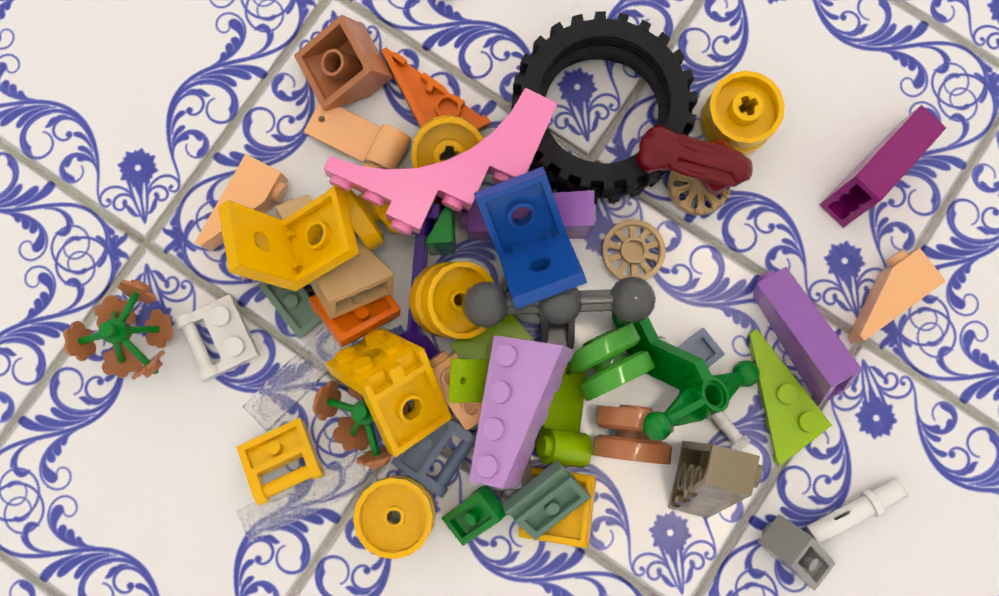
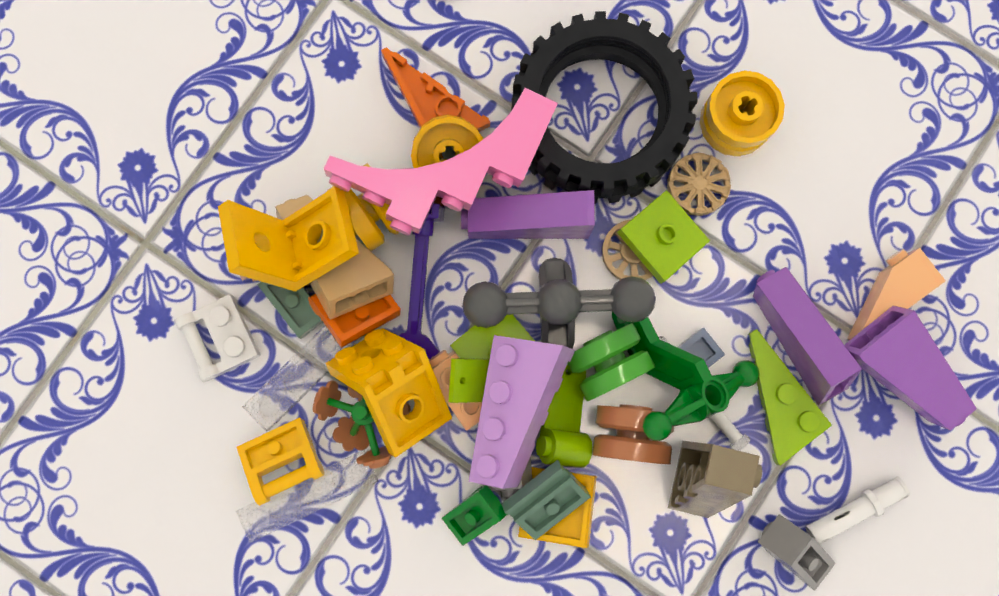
nougat plant [63,280,174,380] -> none
light nougat slope [195,154,289,252] -> none
nougat slope [294,14,393,111] -> none
light nougat door [304,103,412,169] -> none
yellow wheel [353,475,436,559] -> none
sand blue plate [391,419,476,498] -> none
yellow wheel [409,262,494,339] -> none
green slope [425,207,456,255] -> none
blue bracket [474,167,587,309] -> none
dark red hair [635,125,753,196] -> none
magenta slope [819,105,946,228] -> none
none -> lime plate [617,190,710,284]
none -> medium lavender slope [845,306,977,431]

